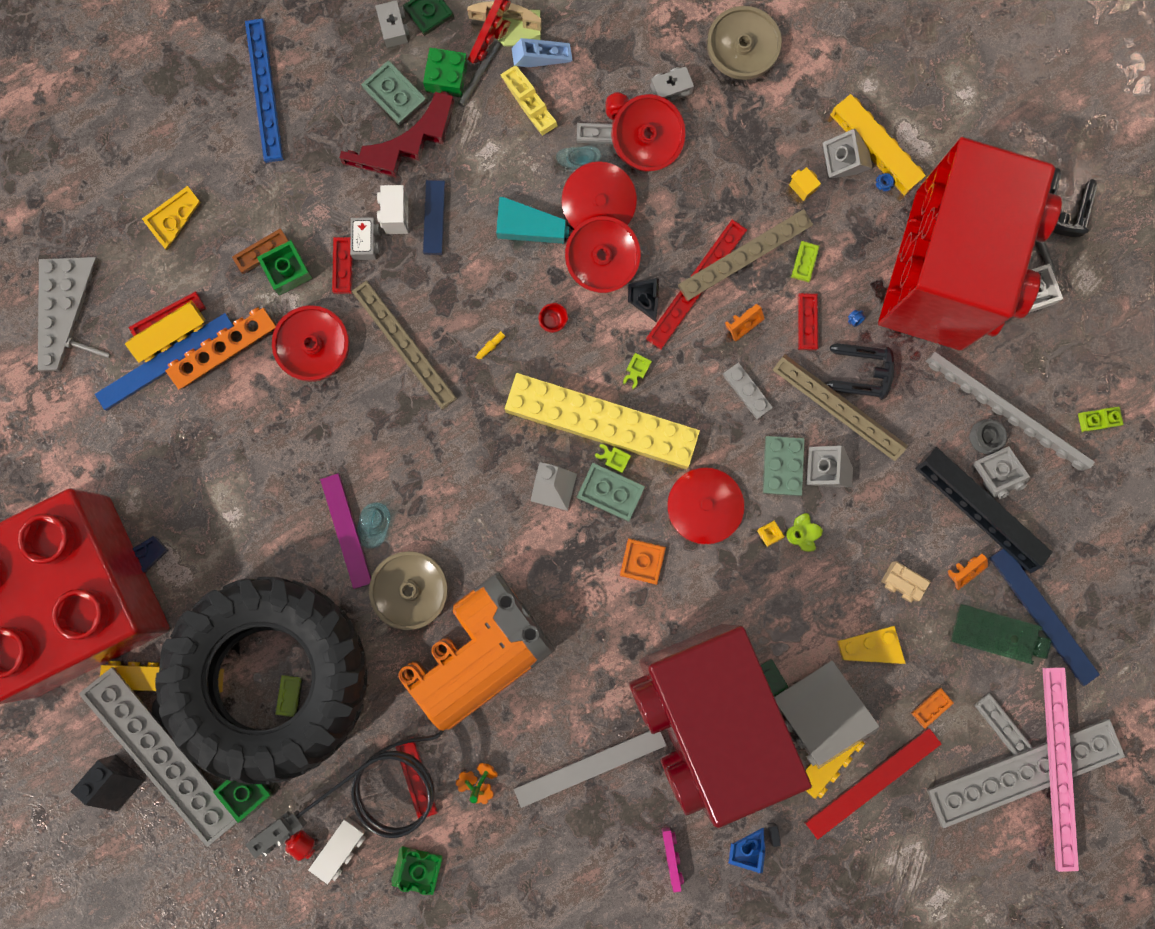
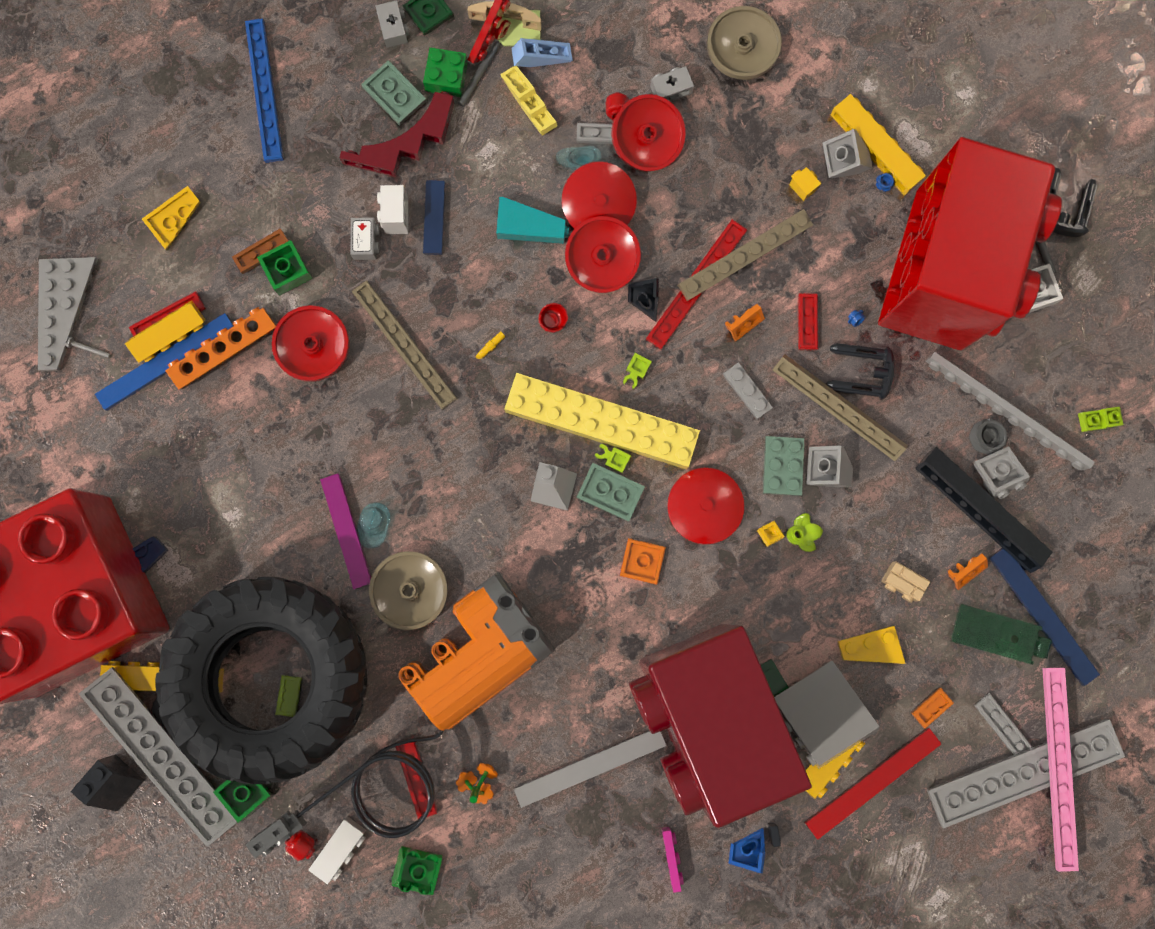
red tile [332,237,353,294] -> none
lime plate [791,241,819,283] -> none

